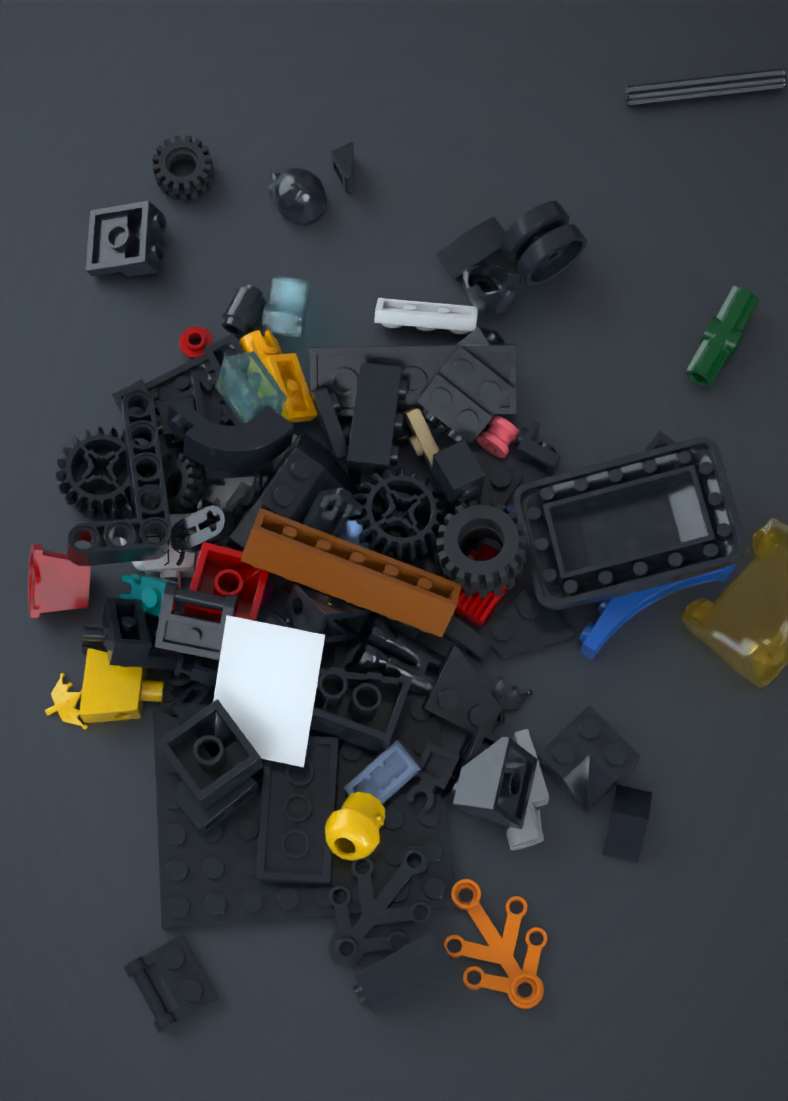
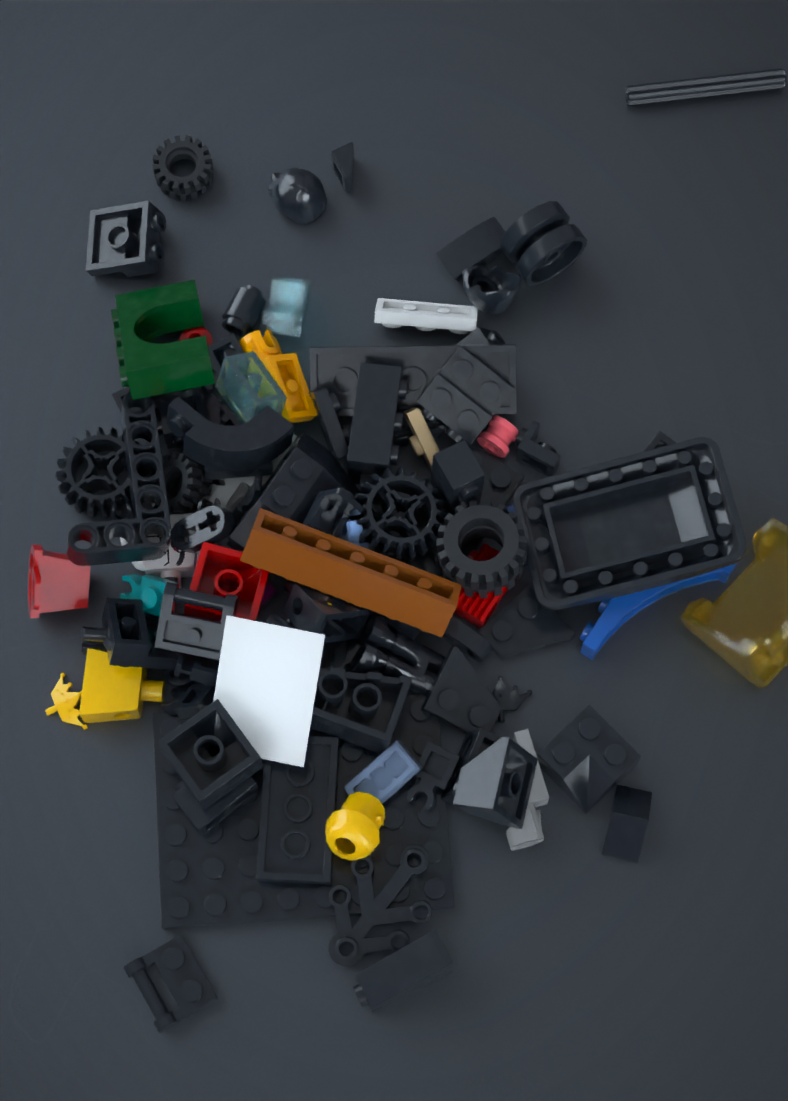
orange plant [443,879,547,1009] -> none
dark green piece [685,285,759,387] -> none
none -> dark green arch [111,280,215,400]

